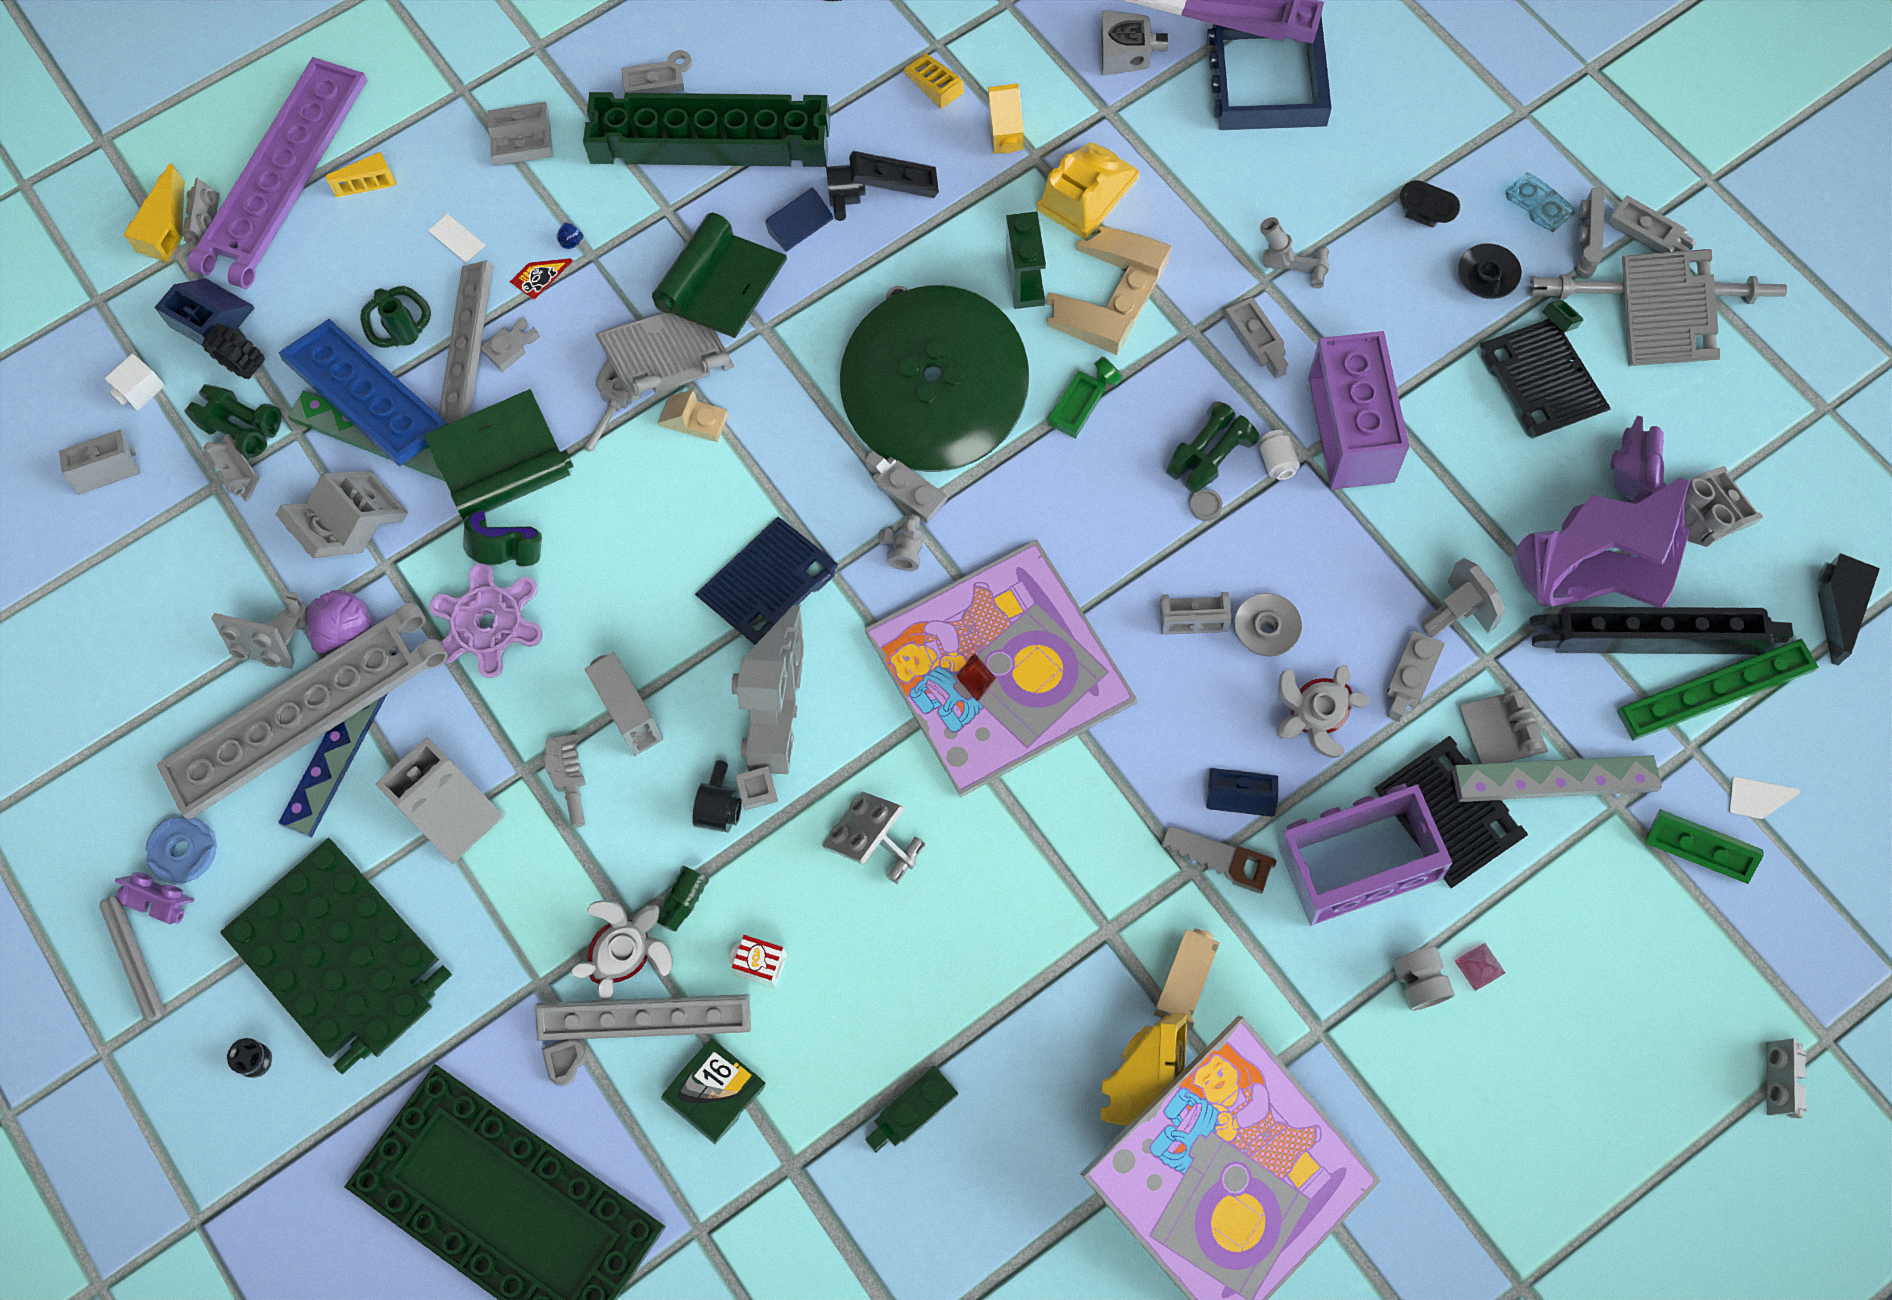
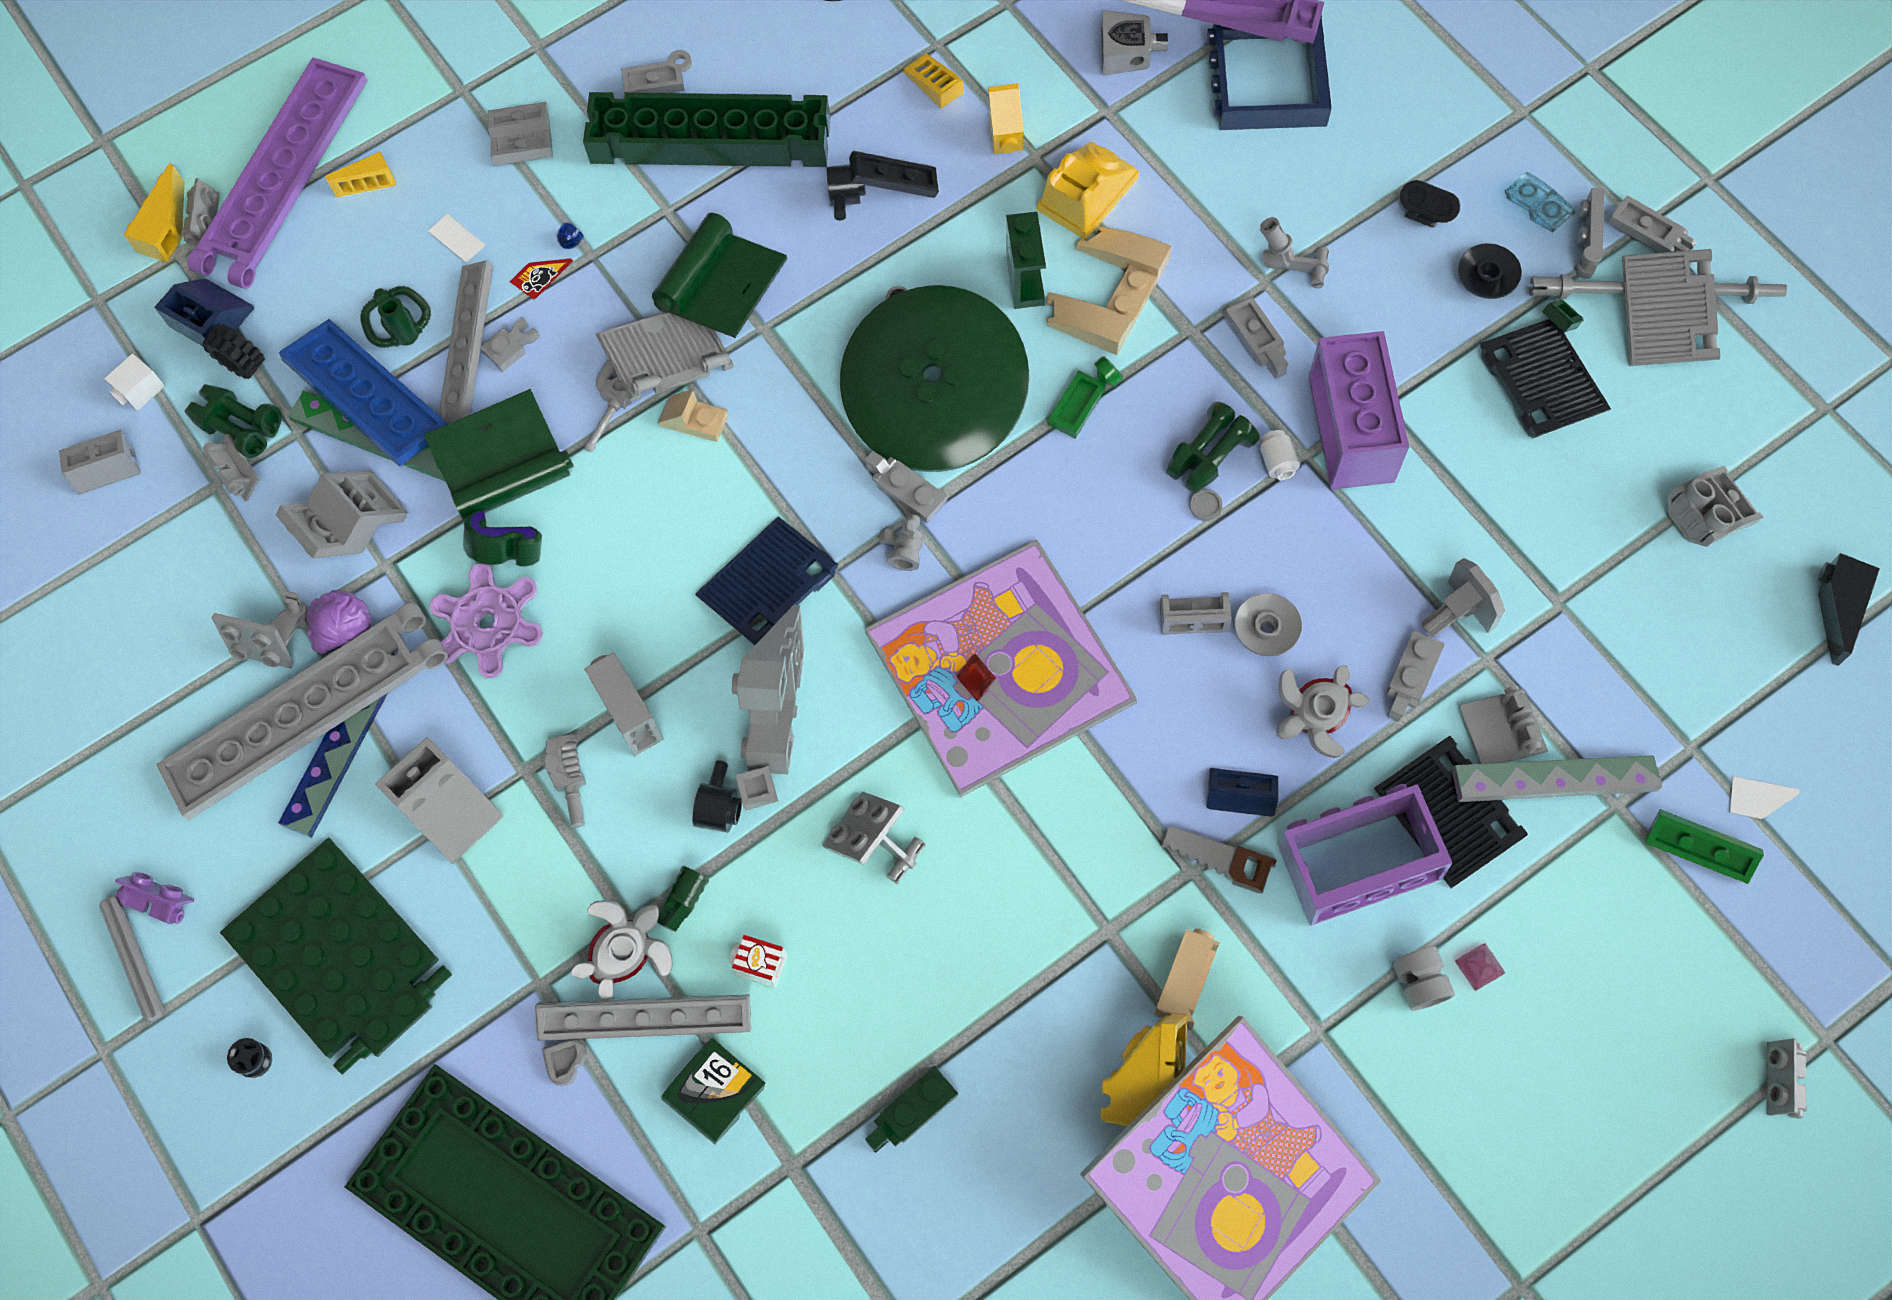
medium blue tile [145,817,217,883] -> none
dark blue slope [766,188,834,252] -> none
medium lavender piece [1512,416,1690,608] -> none
black hinge [1530,607,1793,654] -> none
green tile [1617,638,1819,741] -> none

